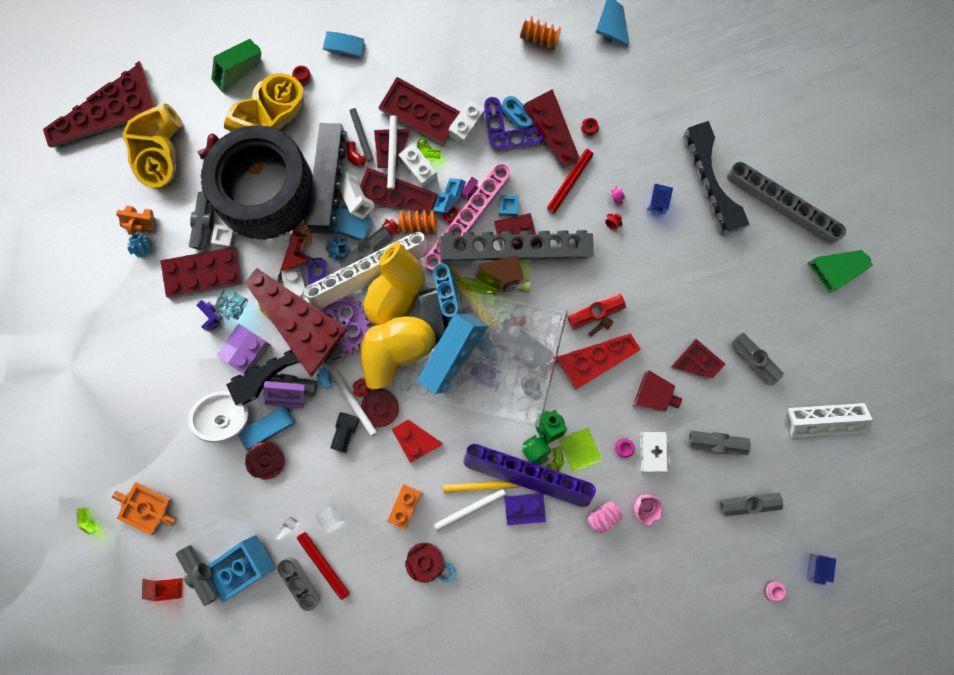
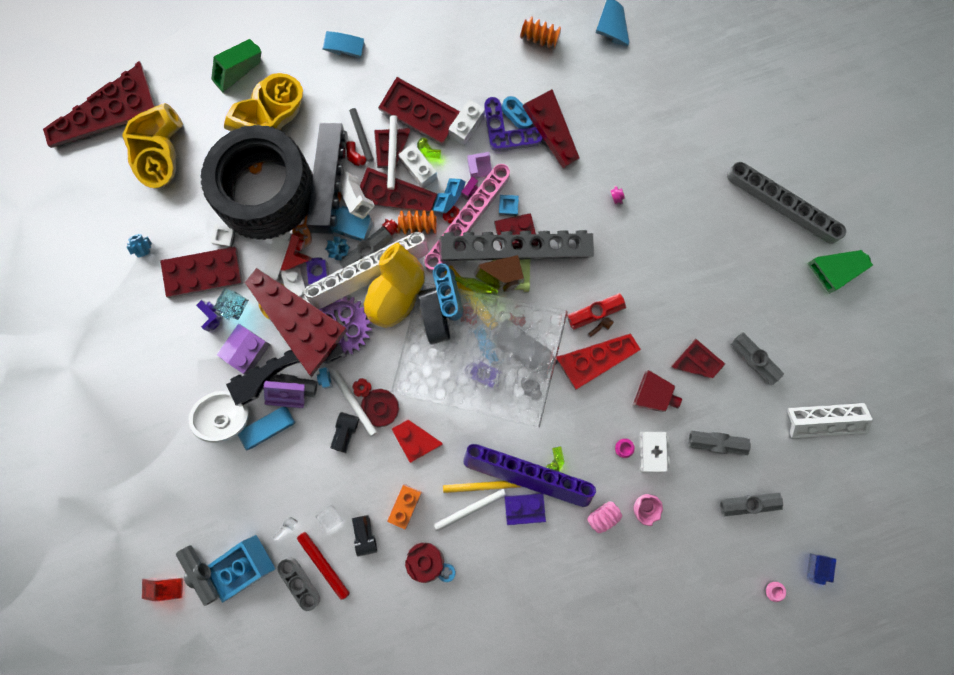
clear neon green arm [77,508,97,534] -> none
orange plate [112,482,176,535] -> none
orange hips [116,205,155,236] -> none
dark grey piece [189,191,214,250] -> none
dark red arm [197,133,219,159] -> none
dark red tile [245,441,285,480] -> none
red plate [292,65,311,84] -> none
yellow piece [360,317,436,389] -> none
dark azure wedge [417,314,489,394] -> none
green head [522,435,551,465] -> none
green brick [536,410,567,444] -> none
red axle [547,149,594,213] -> none
clear neon green piece [559,427,602,471] -> none
red plate [581,118,599,136] -> none
red plate [605,213,623,230] -> none
clear blue brick [647,184,673,215] -> none
black arch [683,121,750,236] -> none
none -> black piece [352,515,377,557]
none -> lavender panel [467,152,492,178]

